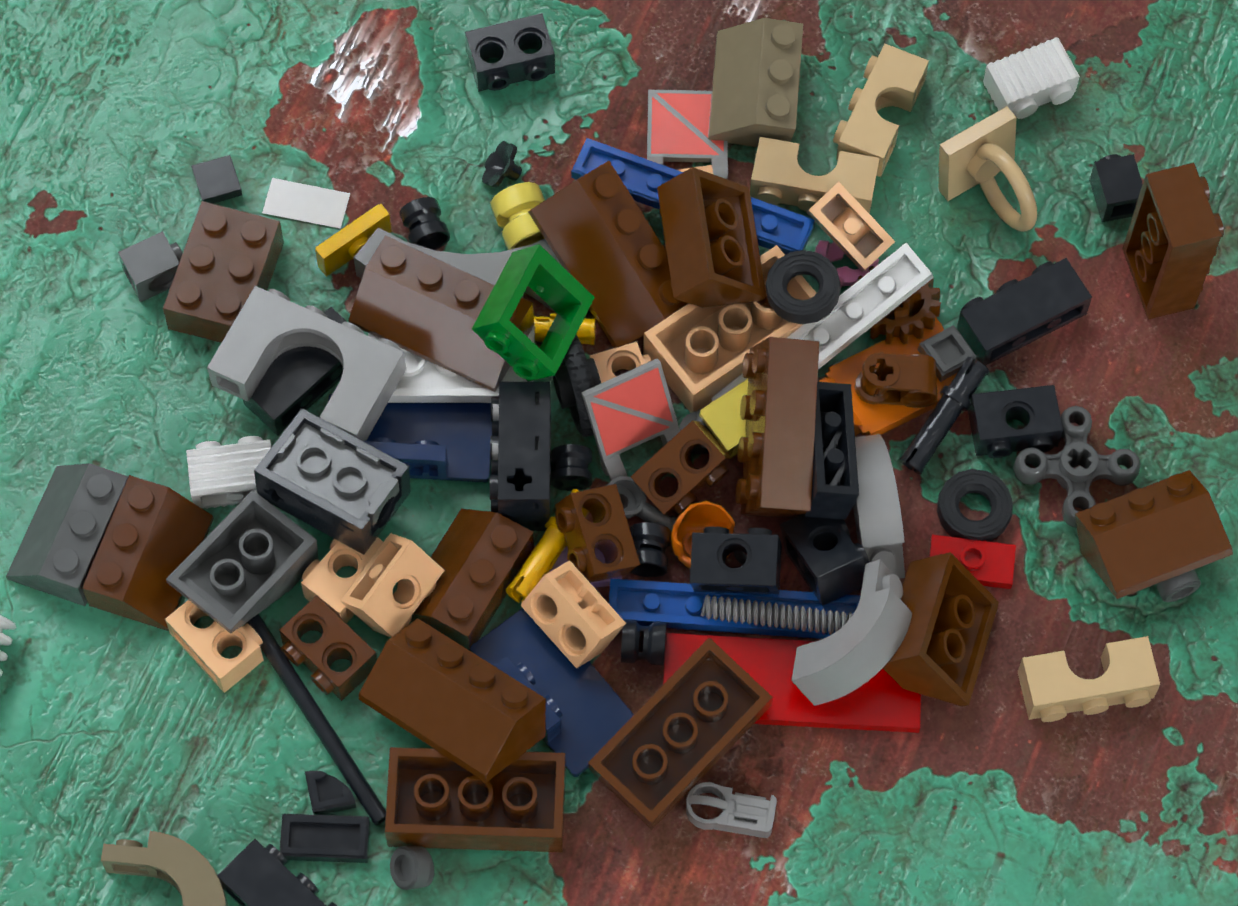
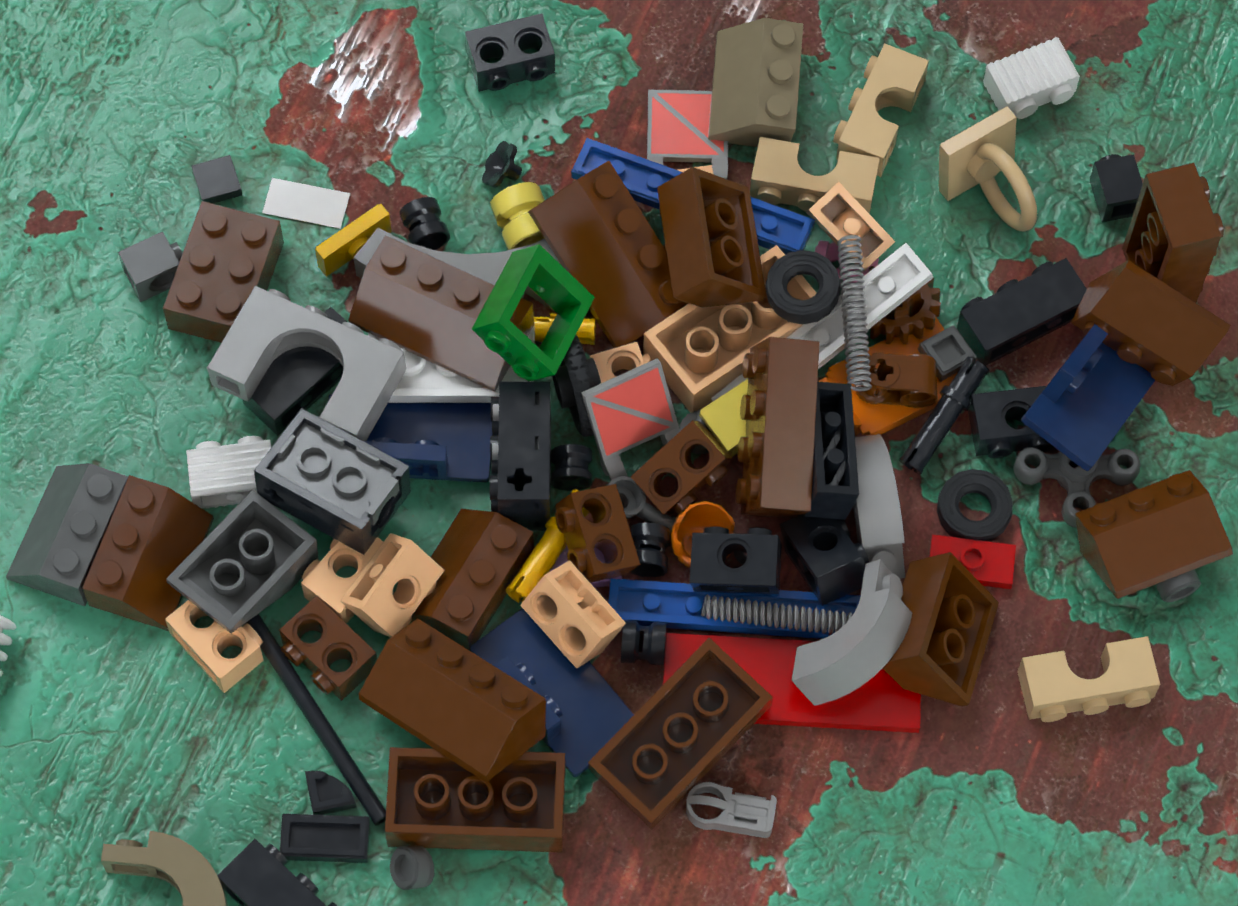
none -> light grey piece [837,235,872,391]
none -> dark blue bracket [1021,324,1155,471]
none -> reddish brown slope [1071,260,1231,386]

